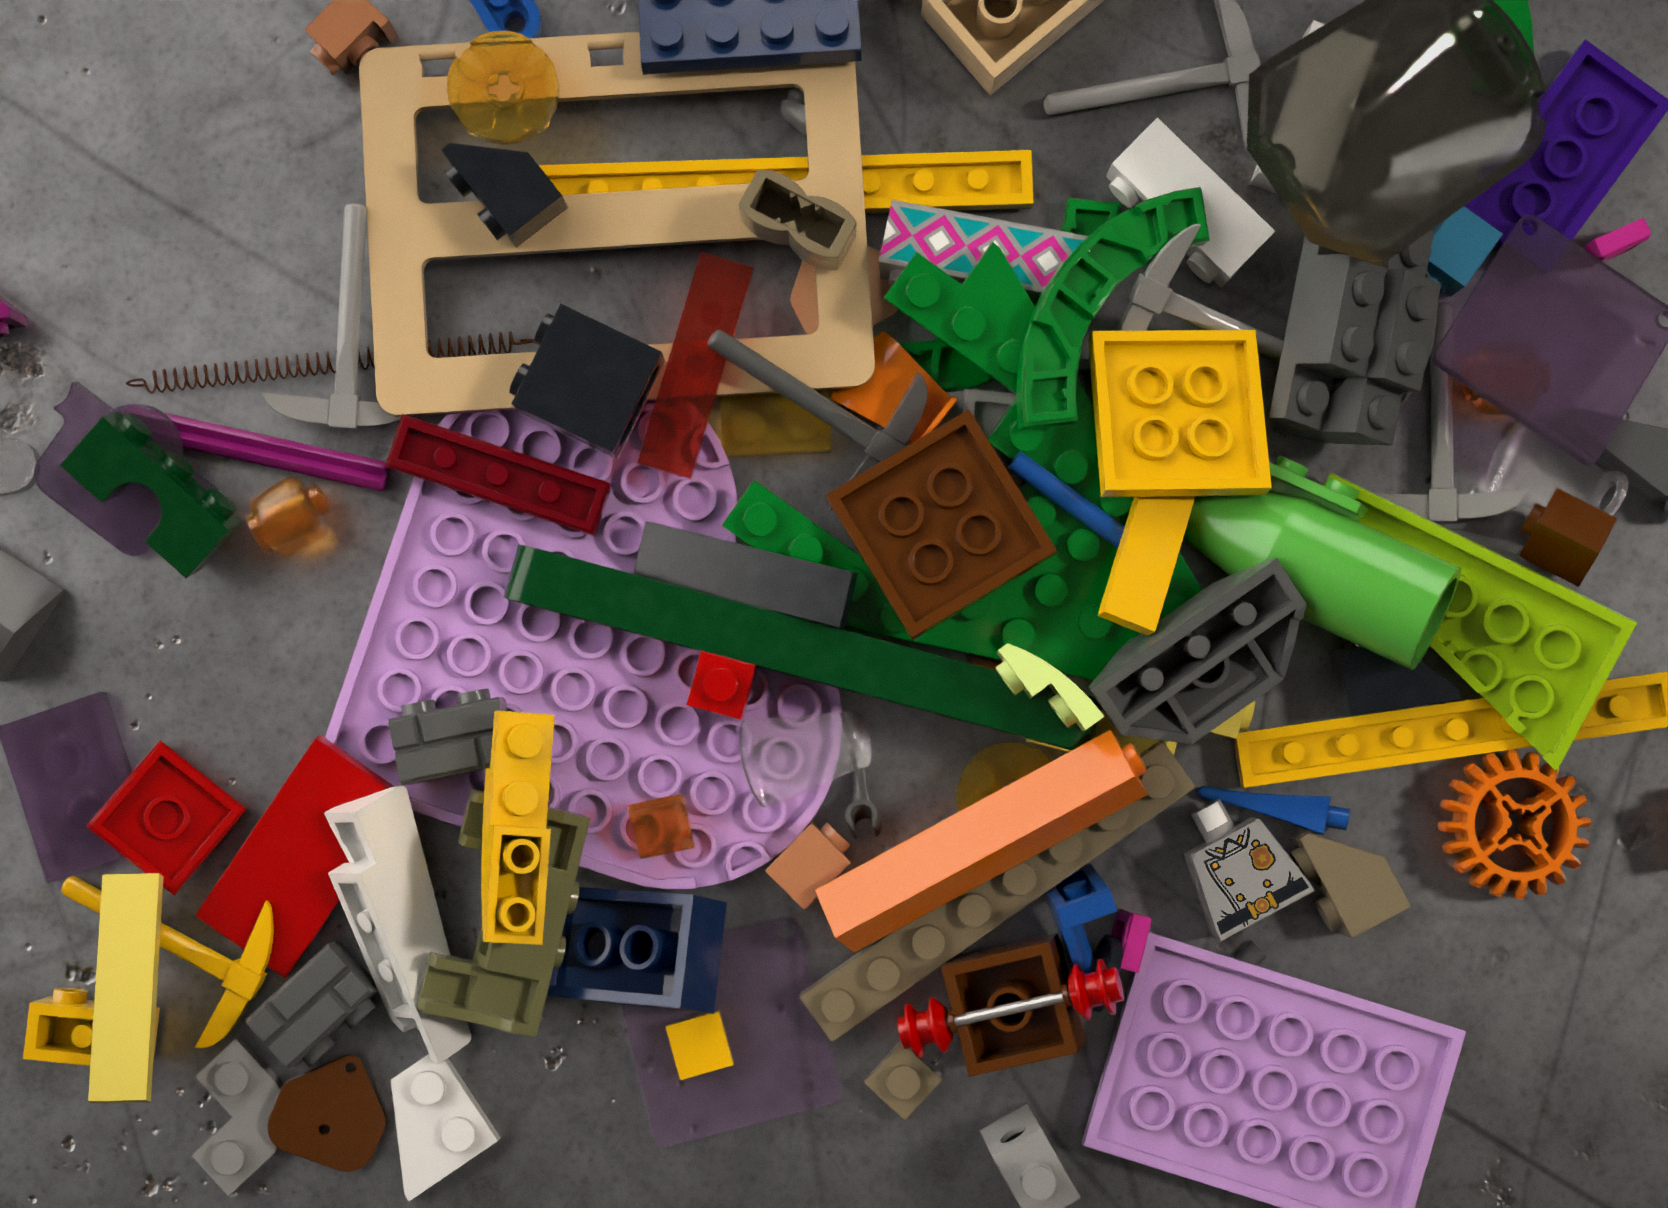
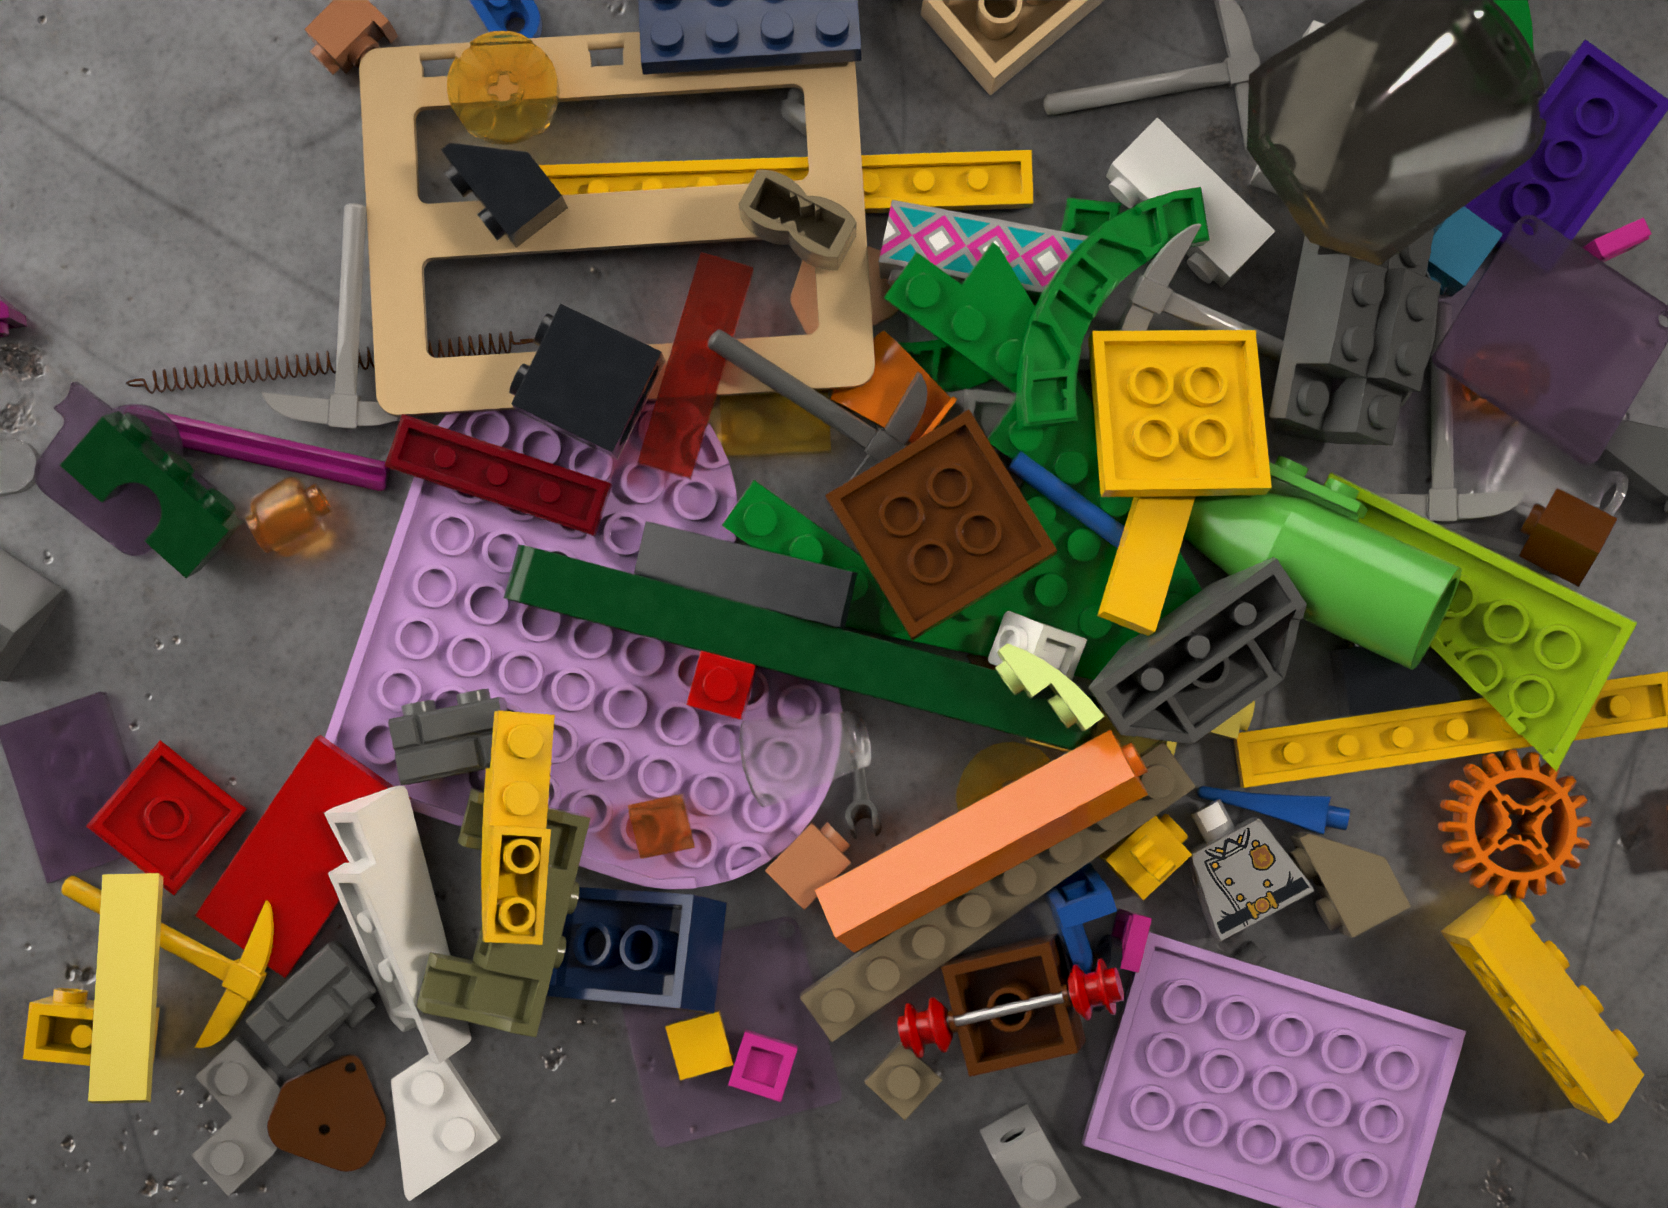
none -> dark pink plate [728,1029,798,1102]
none -> white bracket [988,611,1087,681]
none -> yellow brick [1099,813,1192,900]
none -> yellow slope [1440,894,1644,1124]

